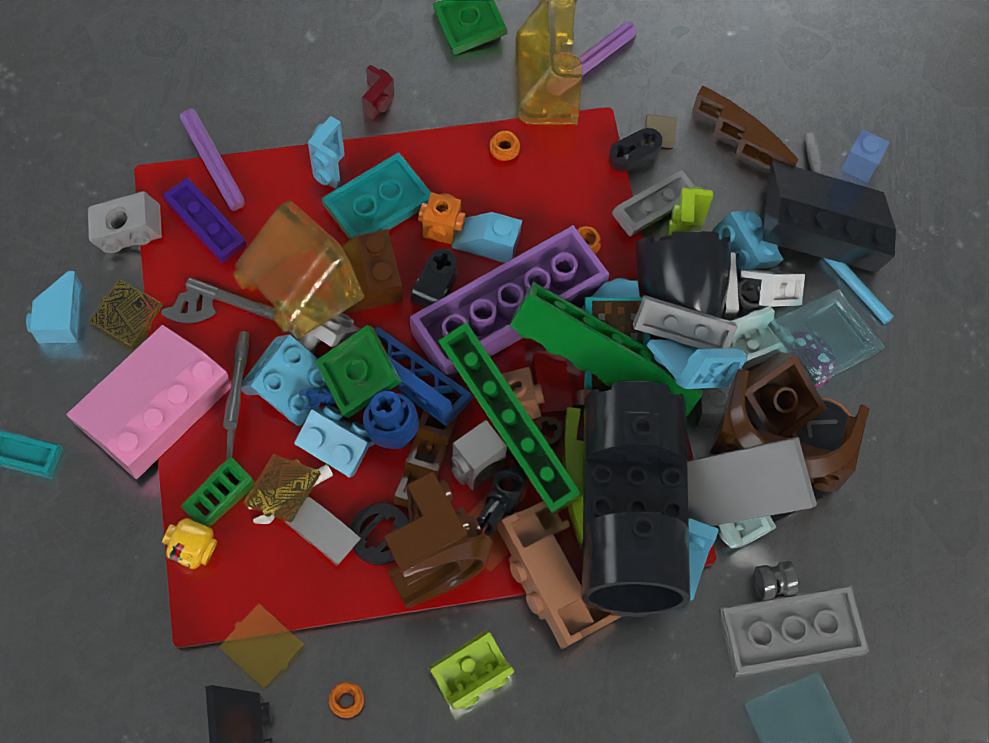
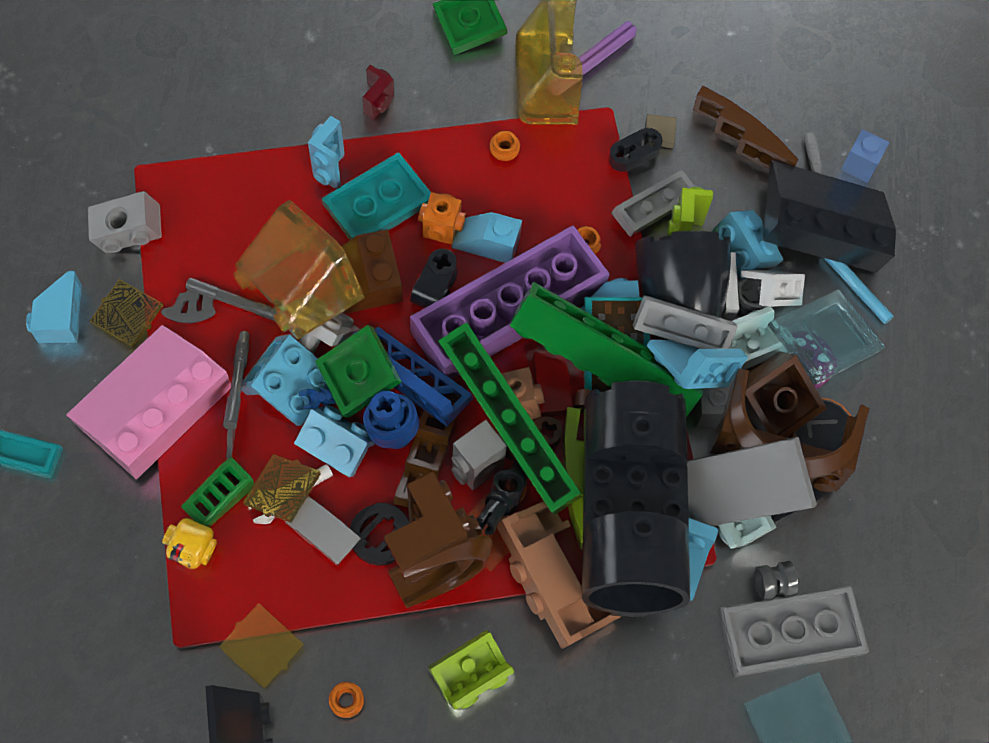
dark purple plate [162,177,247,264] -> none
medium lavender axle [180,109,245,211] -> none

